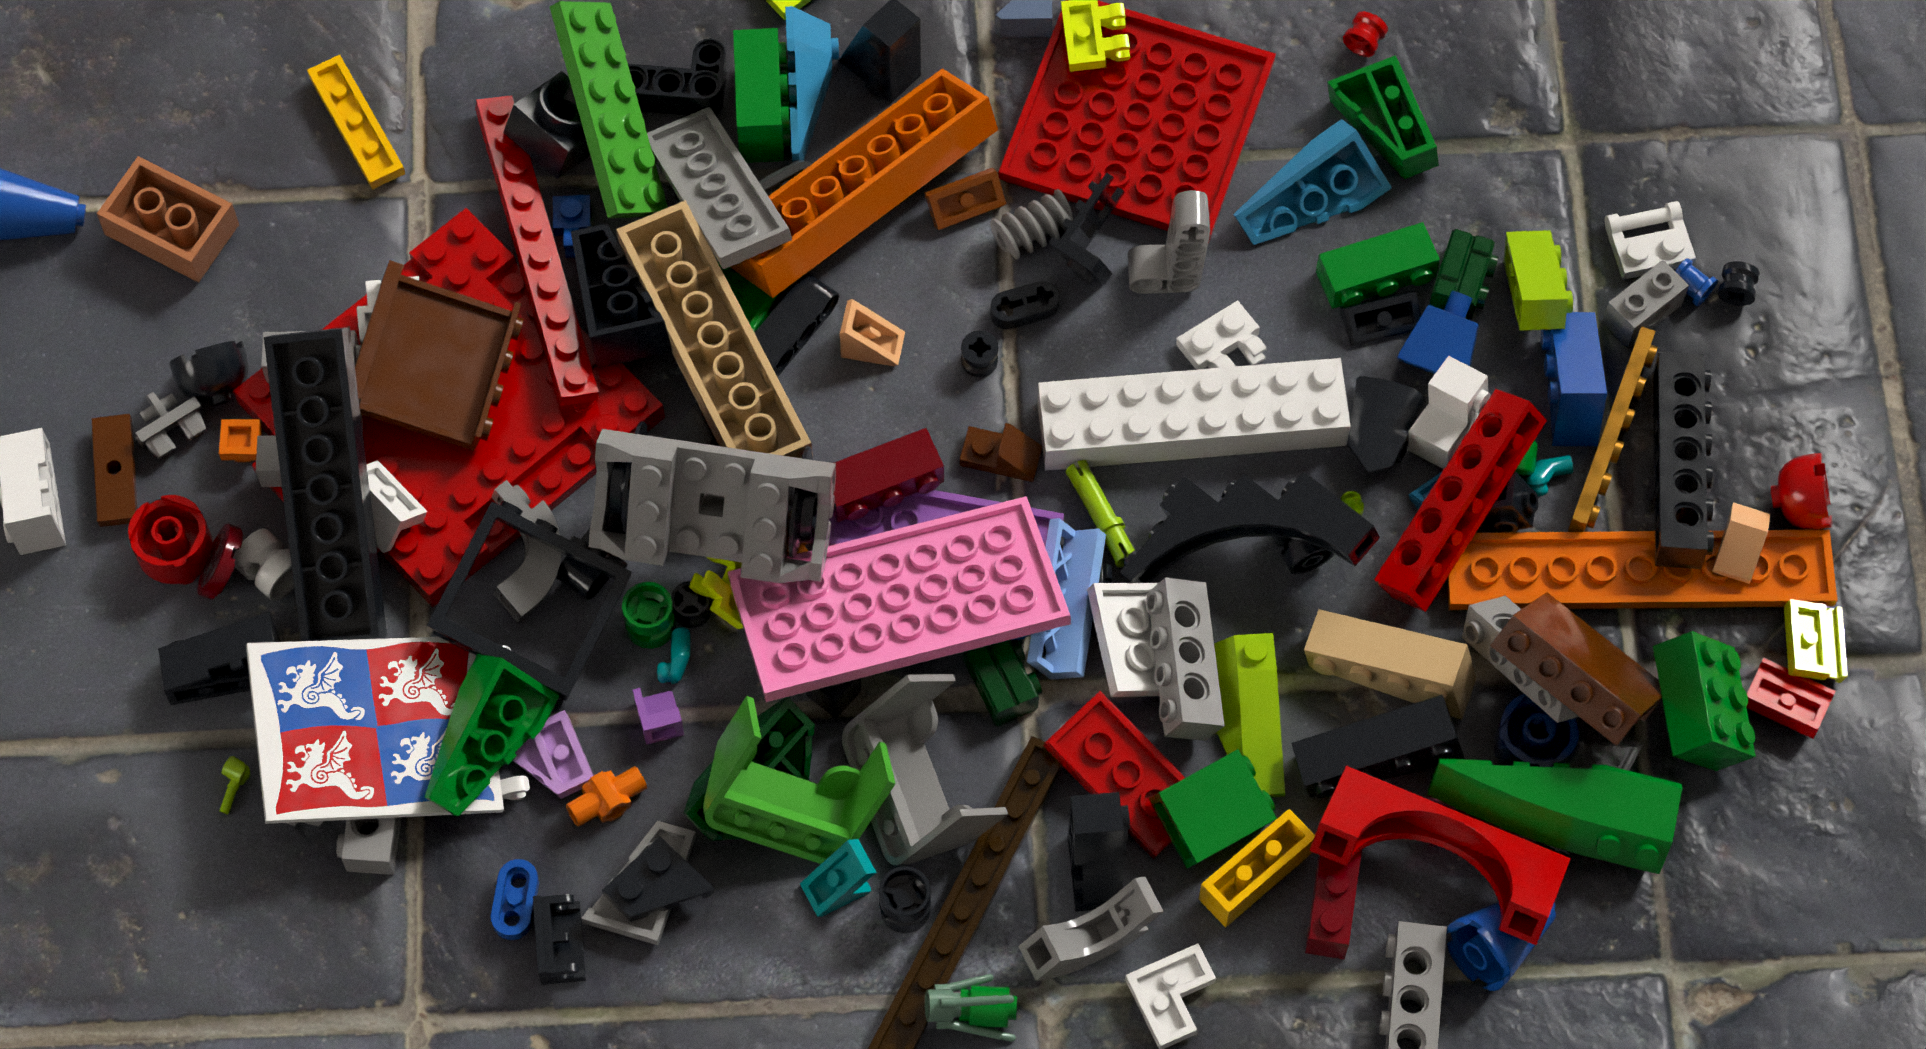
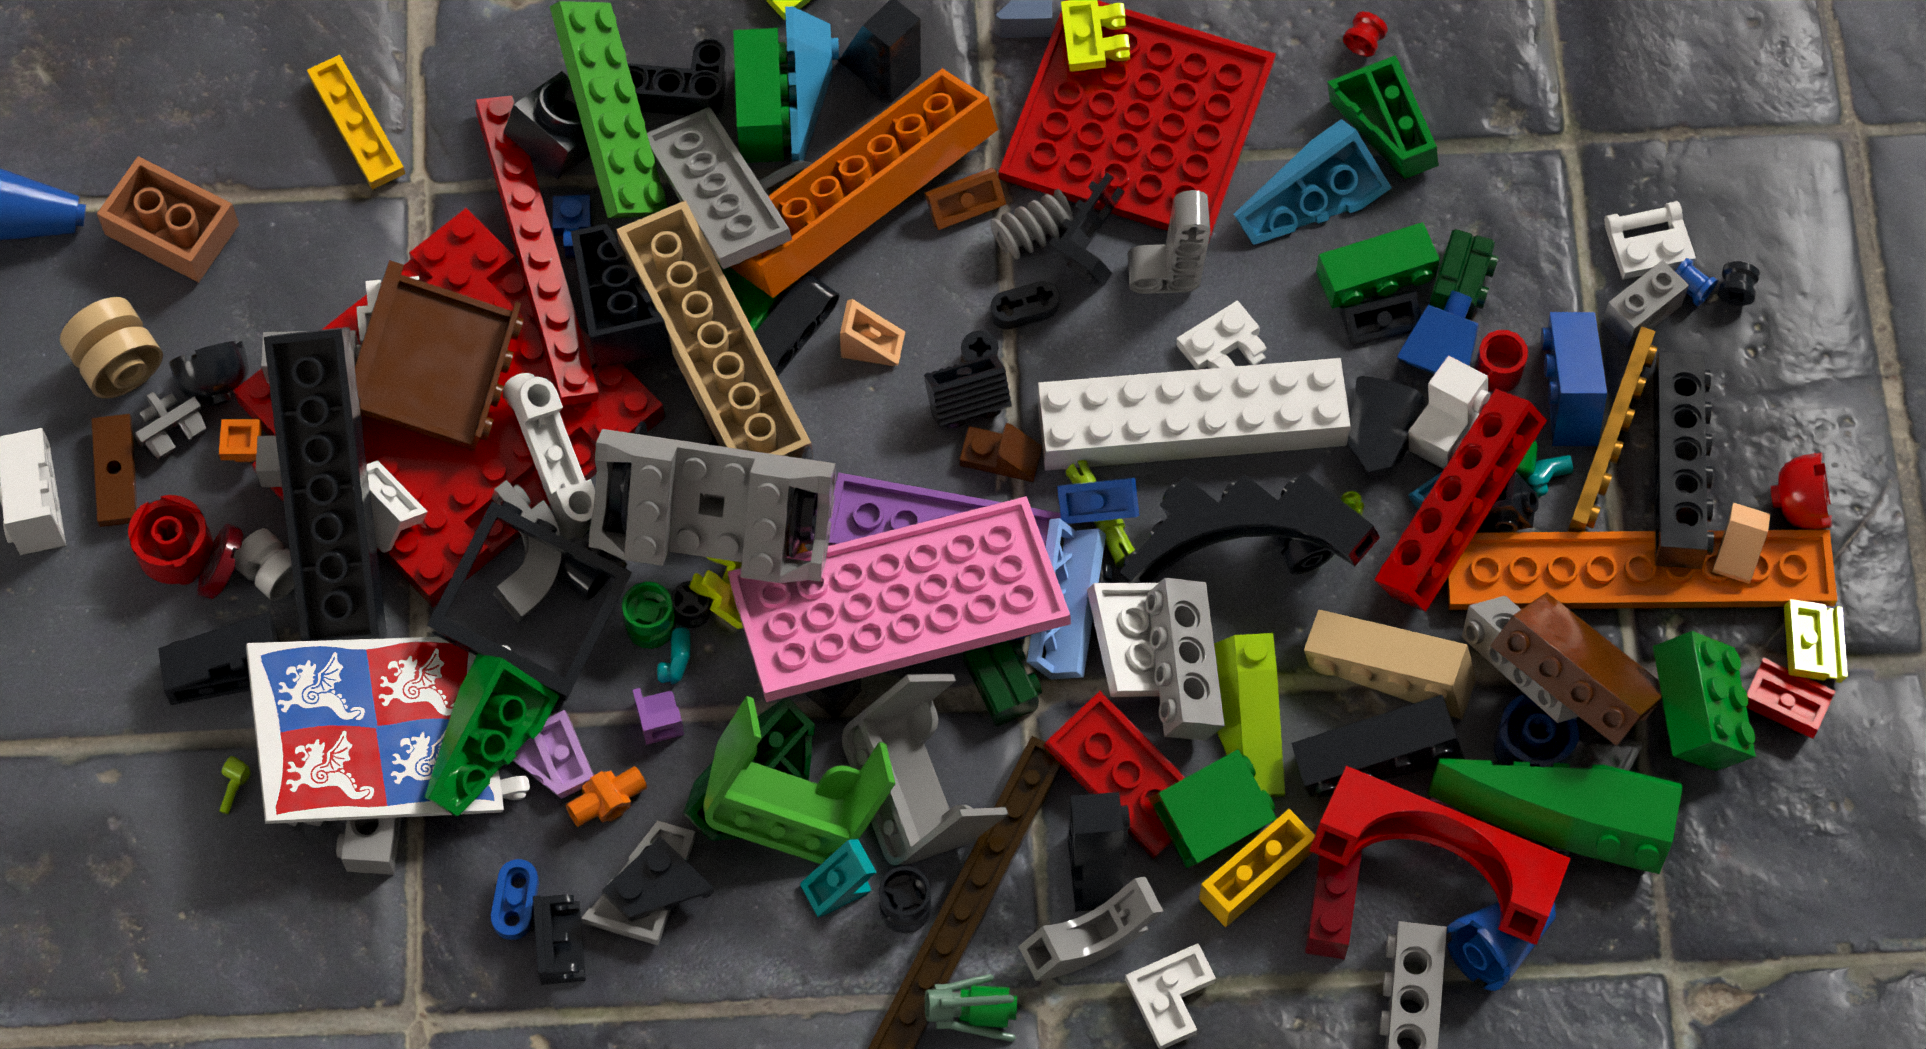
dark red brick [833,428,944,522] -> none
lime brick [1503,230,1573,331] -> none
none -> tan wheel [60,297,163,398]
none -> white plate [503,373,595,540]
none -> black brick [924,354,1012,428]
none -> blue plate [1057,478,1140,524]
none -> red piece [1474,330,1528,392]

